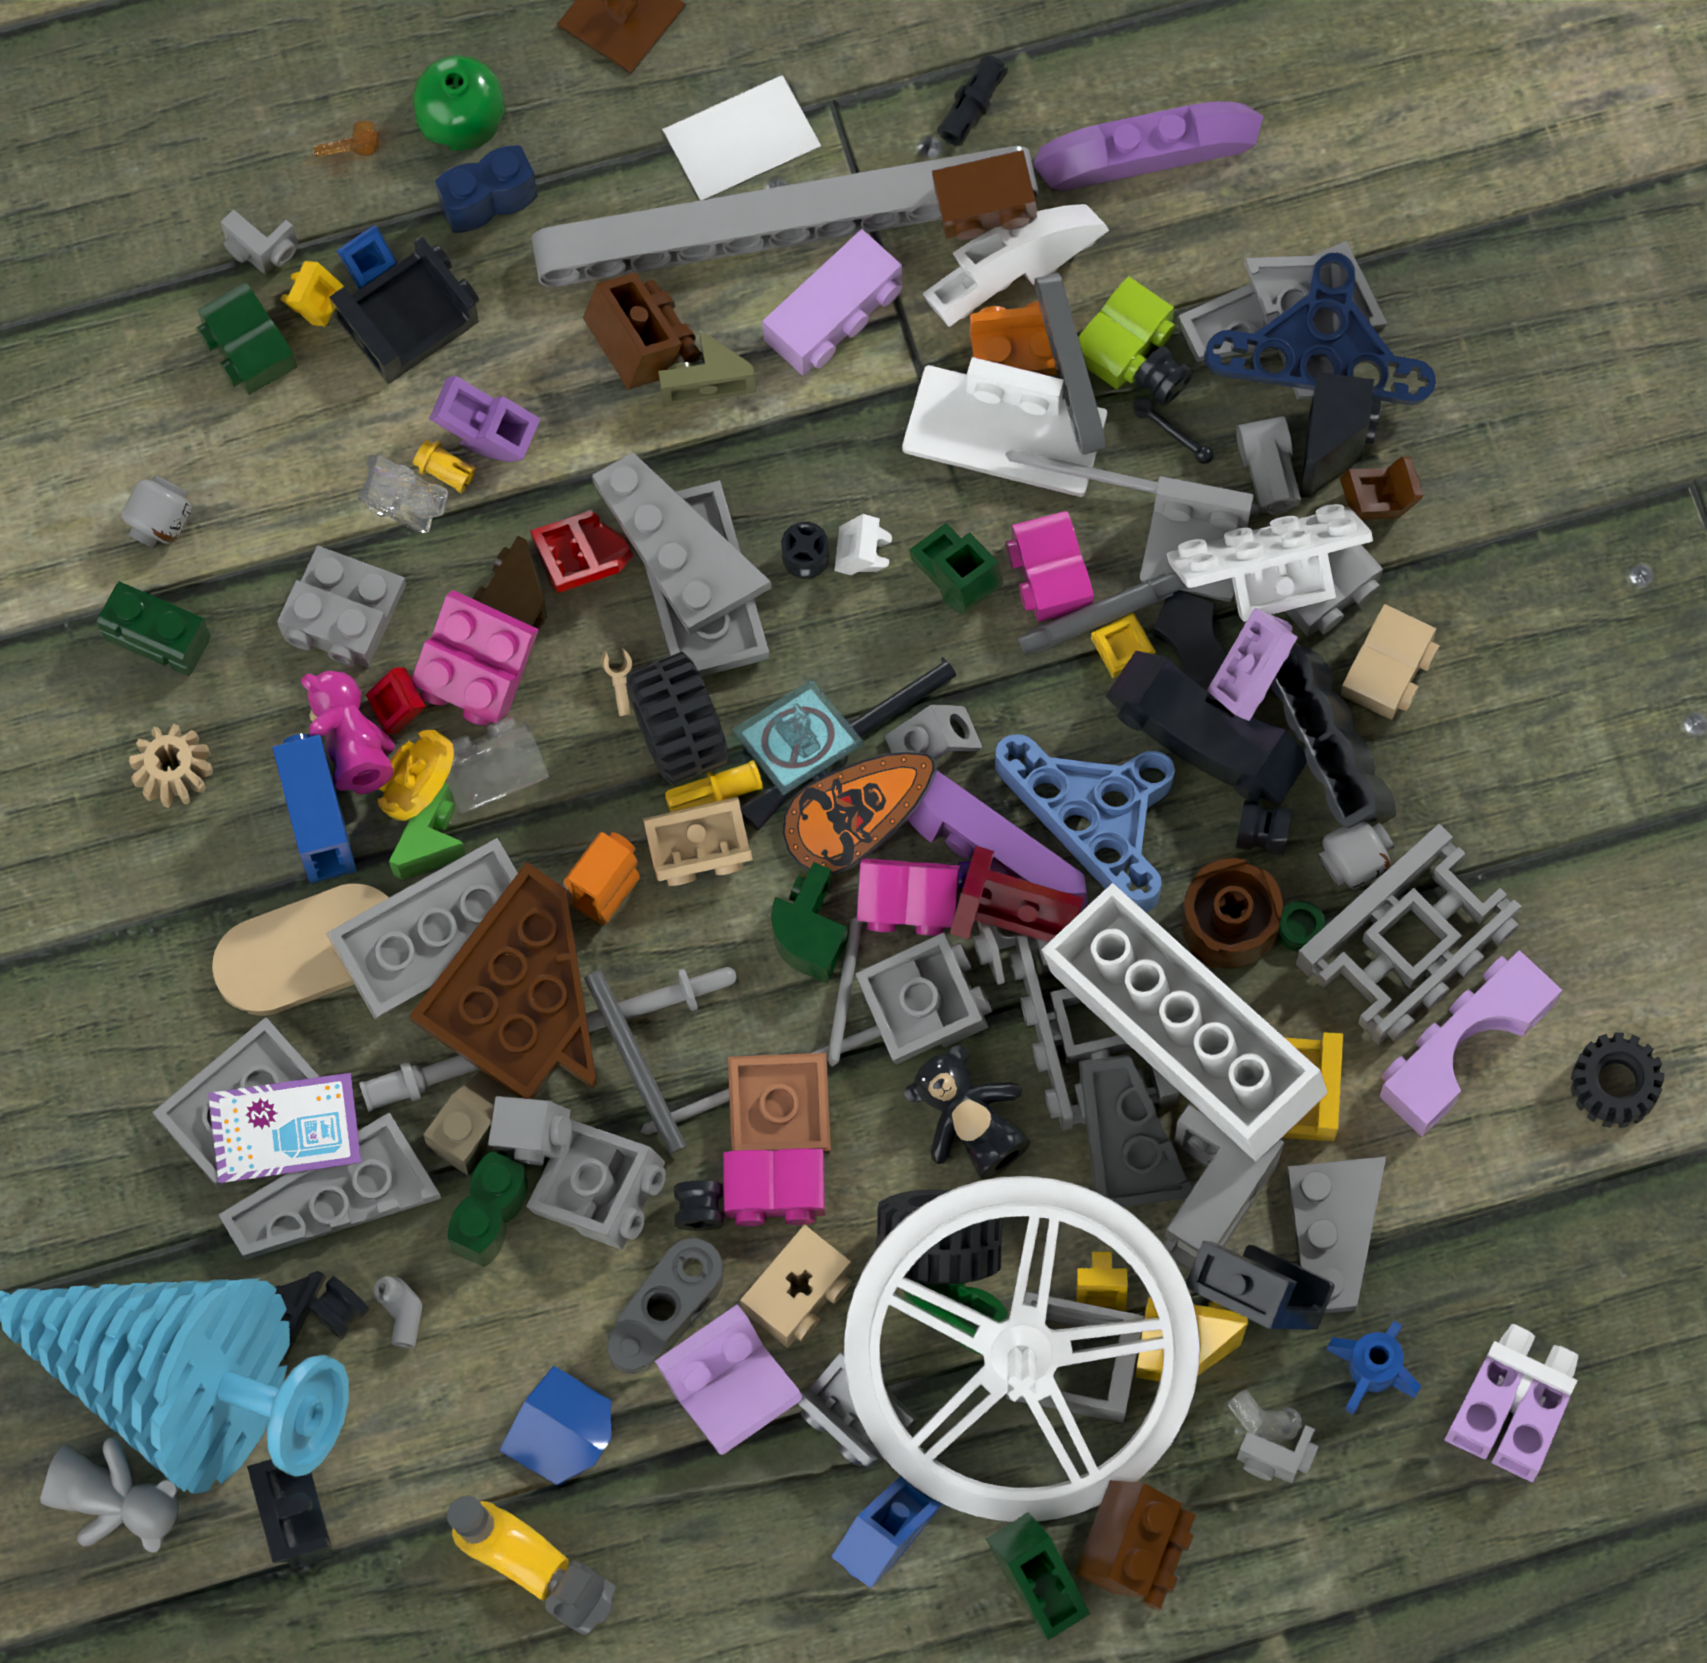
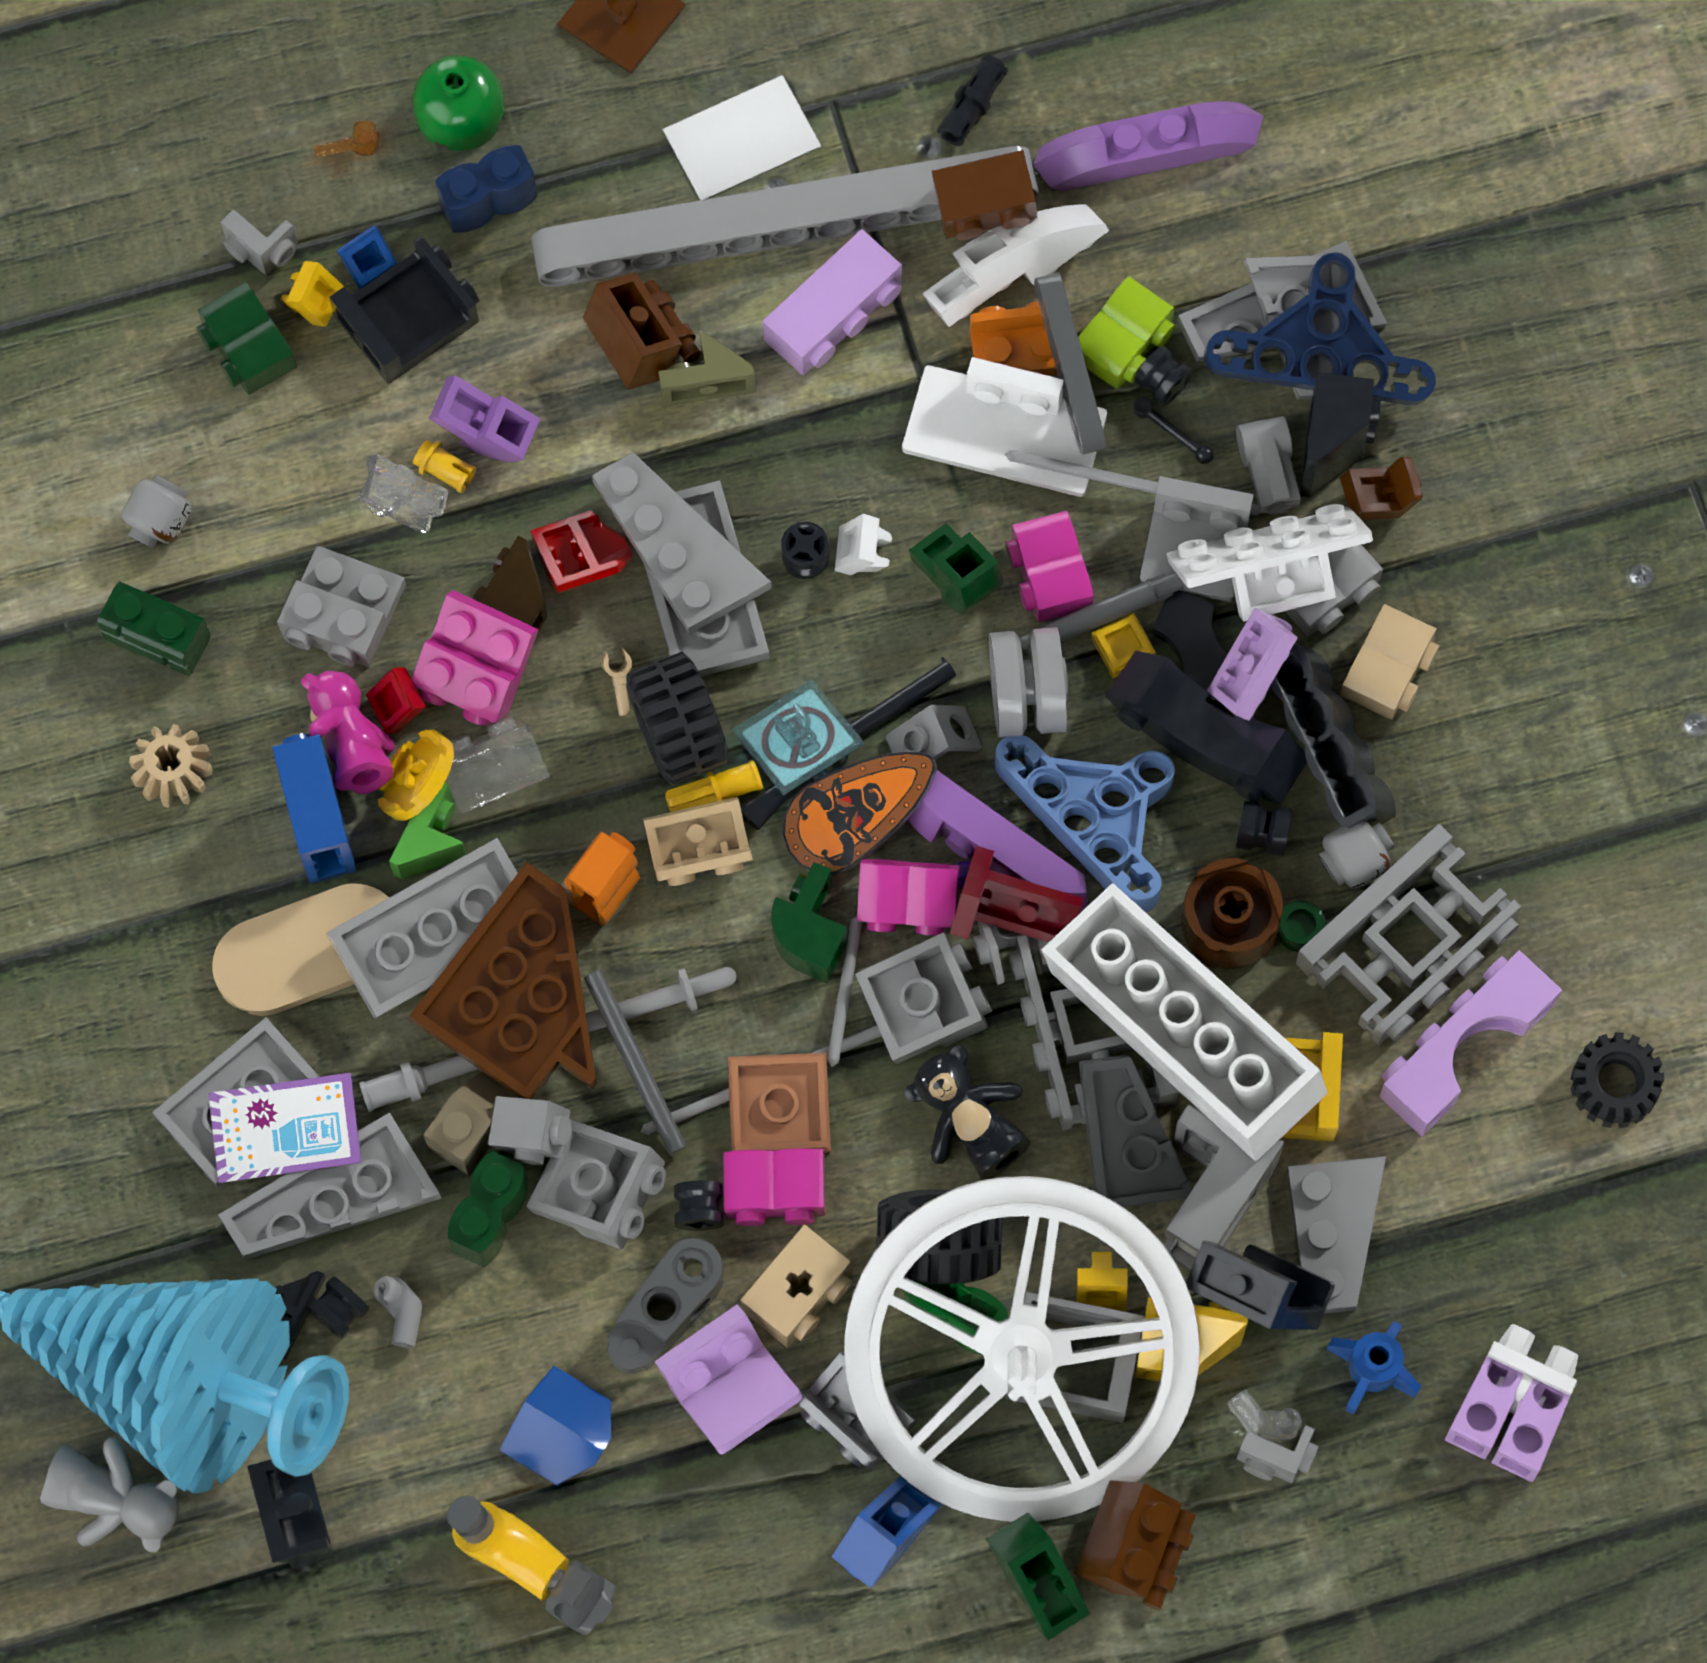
none -> light grey wheel [989,627,1068,738]

